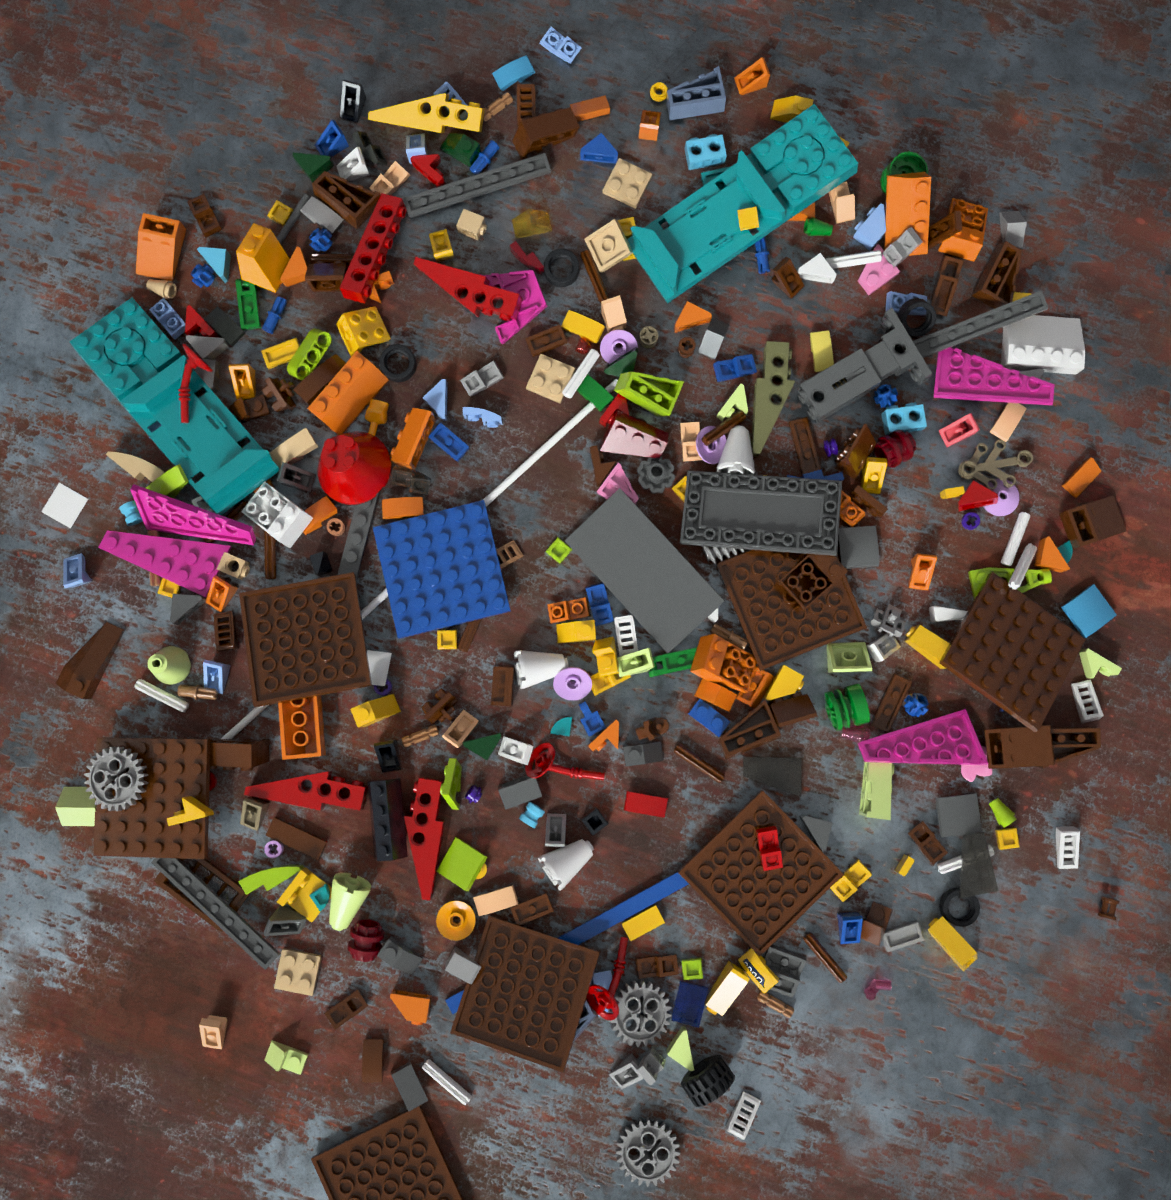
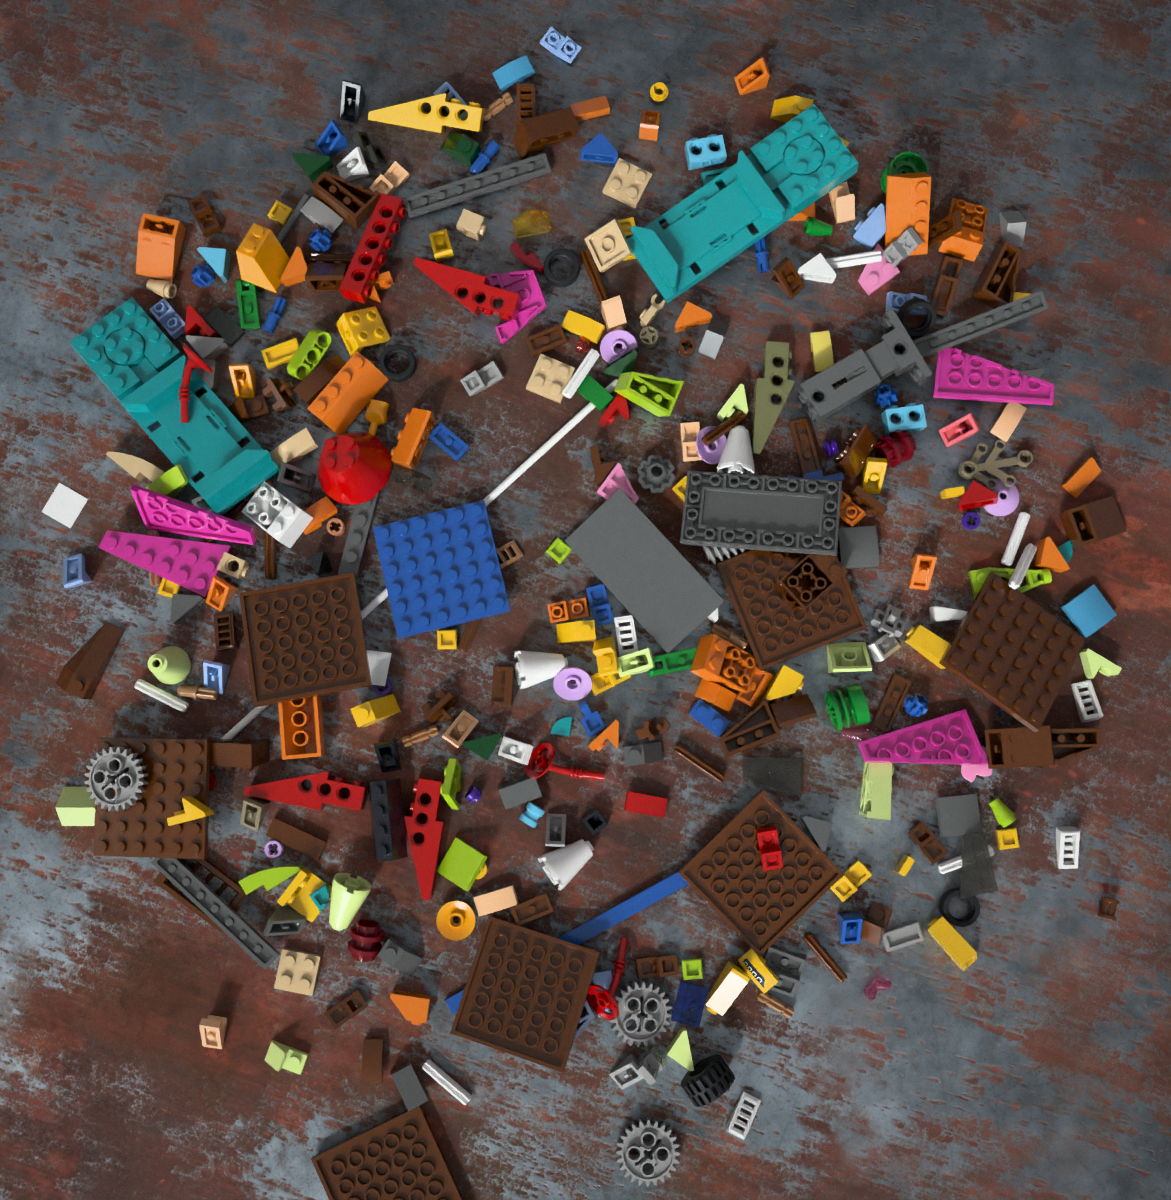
medium azure wheel [119,500,143,526] -> none
orange slope [382,497,424,519] -> none
light blue slope [406,133,427,164] -> none
red slope [410,154,445,187] -> none
light blue slope [423,379,448,421] -> none
light grey slope [445,947,481,984] -> none
light blue slope [463,407,503,428] -> none
wedge [600,410,668,459] -> none
yellow tile [621,904,665,941] -> none
sand blue wedge [666,66,726,120] -> none
blue slope [713,354,757,382] -> none
yellow tile [737,207,759,231] -> none
white slope [1001,315,1085,375] -> none
none -> tan plate [639,294,665,328]

